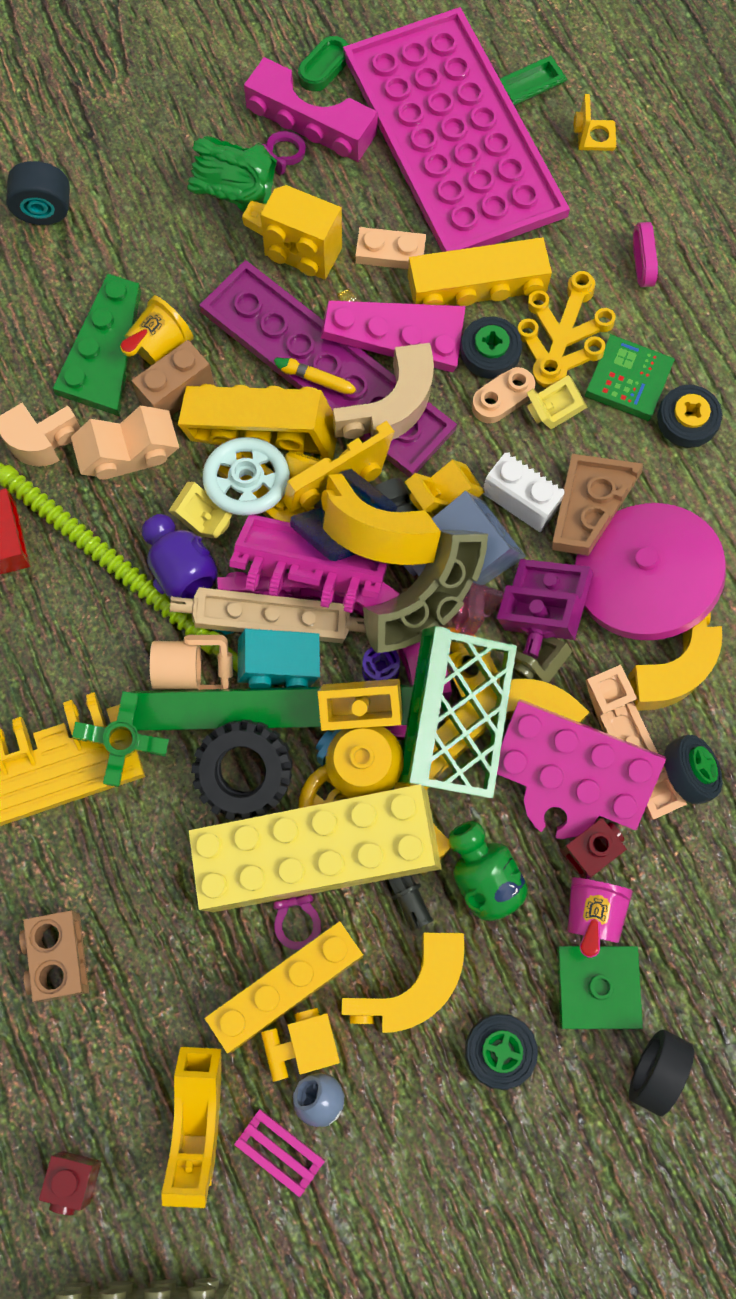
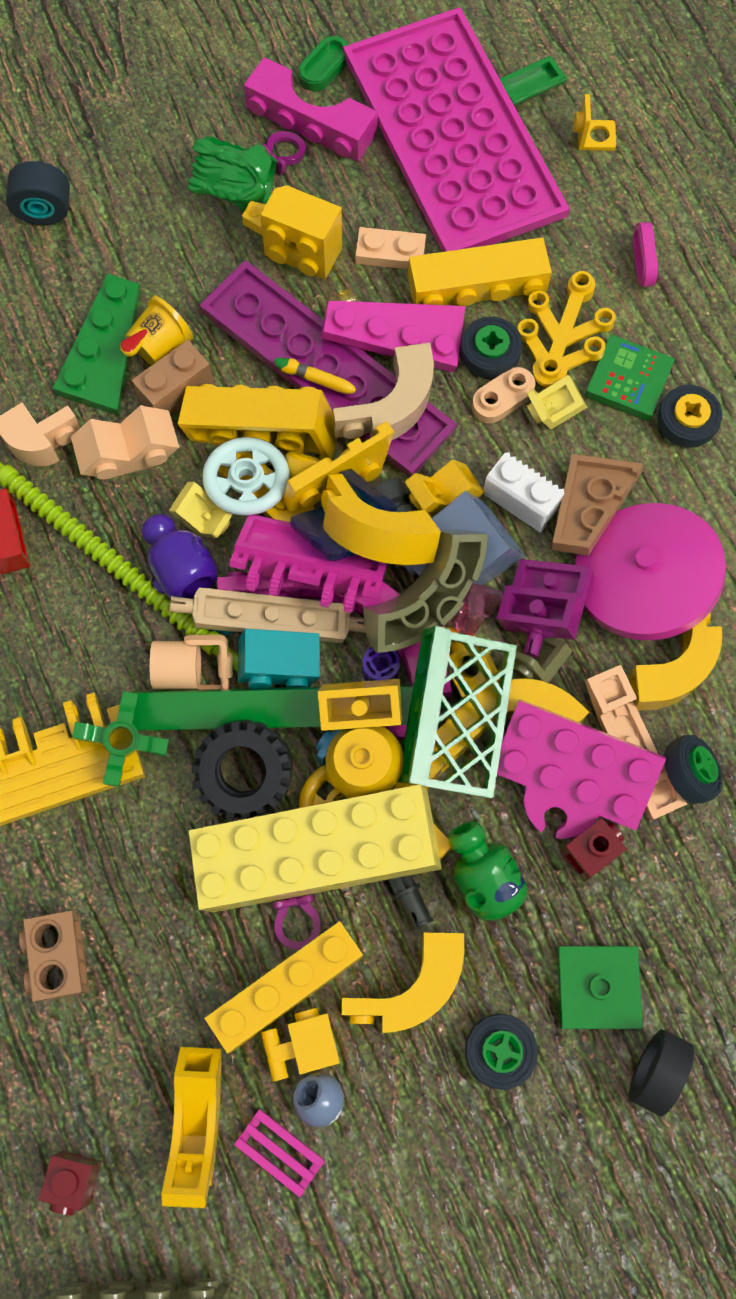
dark pink hat [567,877,633,958] -> none

